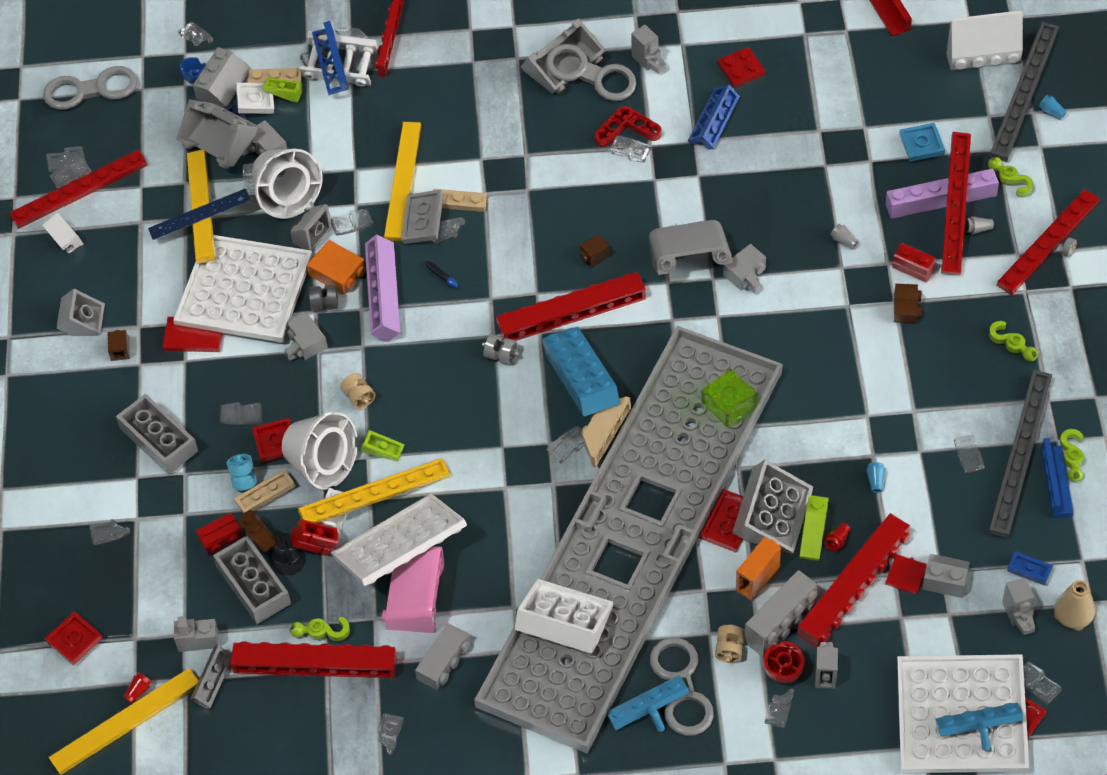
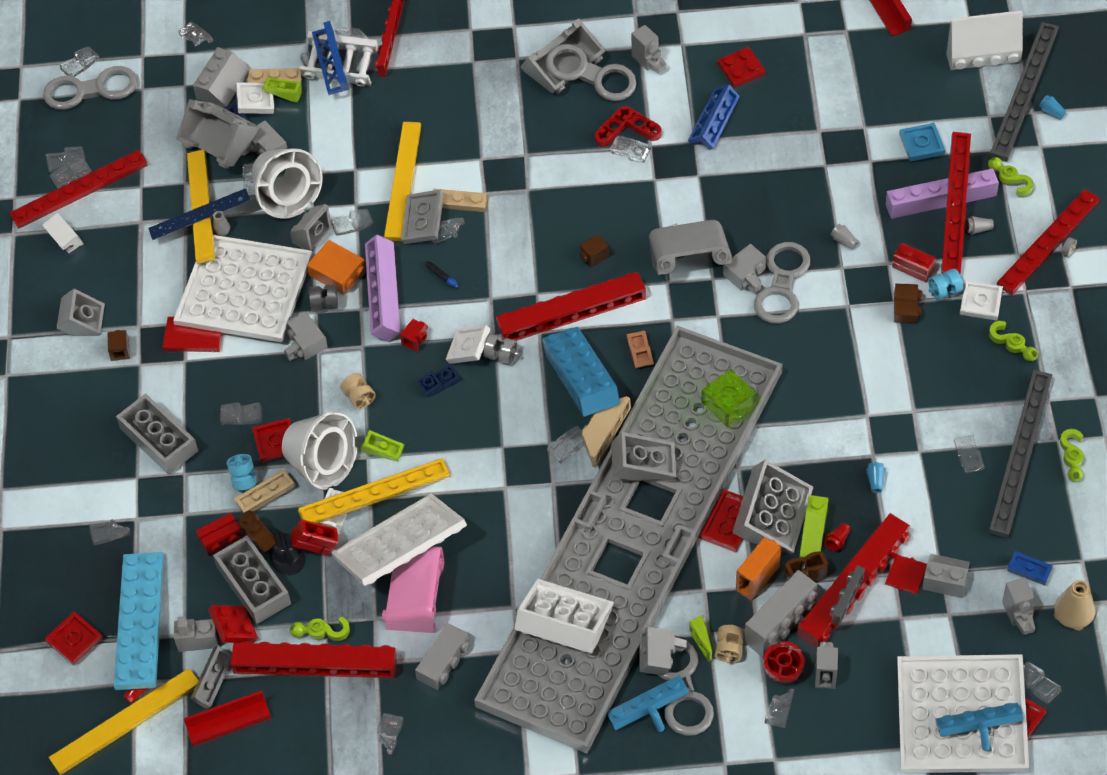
blue hair [180,57,206,83] -> none
blue fence [1041,438,1073,518] -> none
none -> clear slope [60,46,99,77]
none -> medium azure plate [114,552,164,690]
none -> red panel [183,691,271,747]
none -> red plate [208,605,258,643]
none -> light grey cone [213,211,230,236]
none -> red brick [400,318,428,353]
none -> dark blue slope [417,363,461,396]
none -> white plate [446,325,490,364]
none -> light grey slope [611,432,676,480]
none -> nougat slope [626,331,654,369]
none -> light grey hinge [640,627,687,675]
none -> lime slope [689,615,712,662]
none -> light grey bar [754,242,810,324]
none -> reddish brown brick [784,551,828,582]
none -> dark grey plate [830,565,865,627]
none -> medium azure wheel [928,268,963,300]
none -> white tile [960,281,1003,320]

